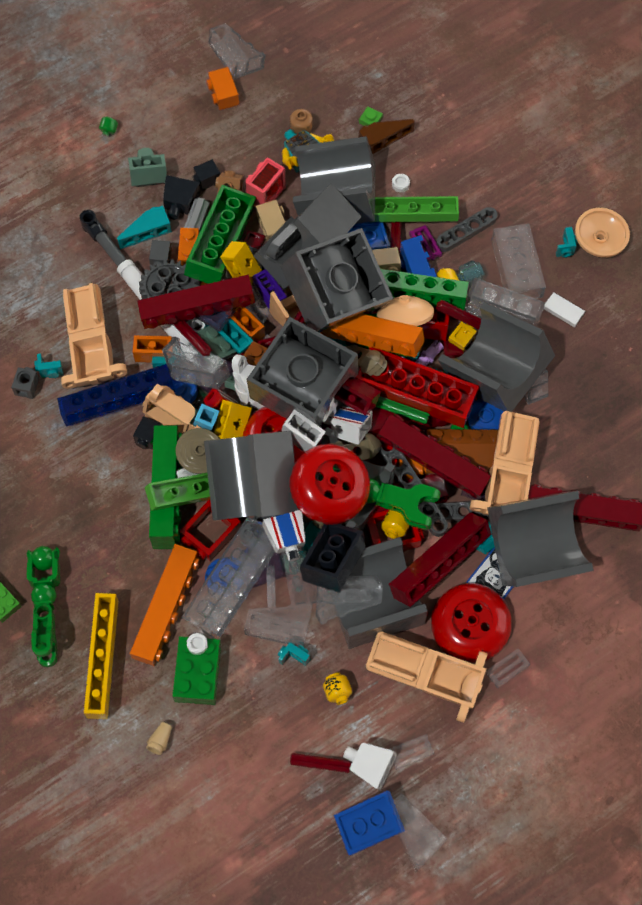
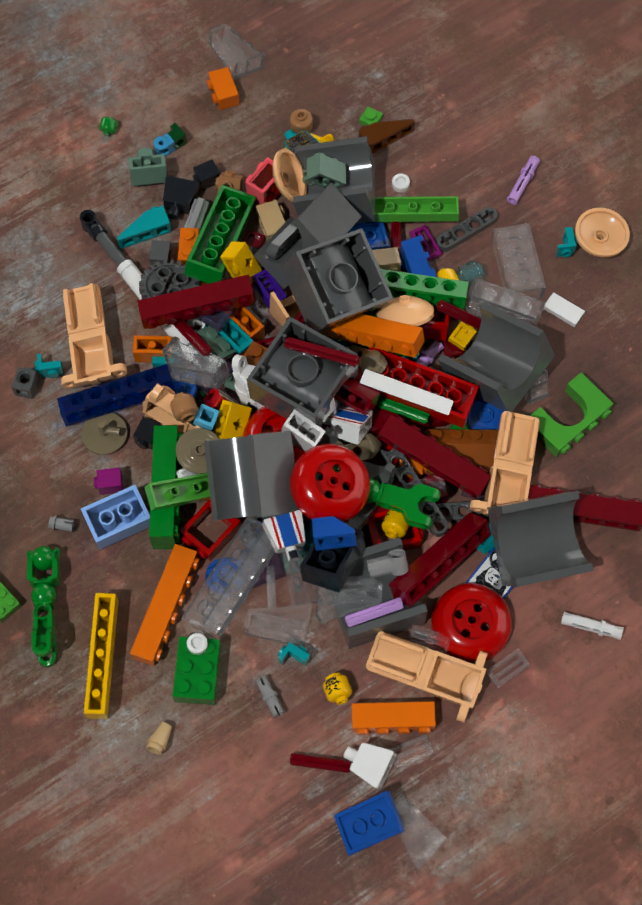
none -> light grey pin [48,515,74,532]
none -> dark tan shield [81,412,127,455]
none -> light blue brick [81,485,150,550]
none -> magenta brick [94,467,123,495]
none -> leg [153,123,187,157]
none -> medium nougat head [170,392,199,423]
none -> light grey pin [255,676,285,718]
none -> light nougat dish [273,149,307,202]
none -> dark red axle [284,337,360,367]
none -> sand green brick [302,153,346,188]
none -> blue slope [312,516,357,551]
none -> lavender axle [345,597,403,627]
none -> orange brick [351,702,436,735]
none -> white sticker [360,369,454,415]
none -> light grey piece [366,549,409,578]
none -> clear tile [409,625,451,655]
none -> lavender pin [507,156,540,205]
none -> bright green arch [530,373,614,458]
none -> white pin [561,611,624,640]

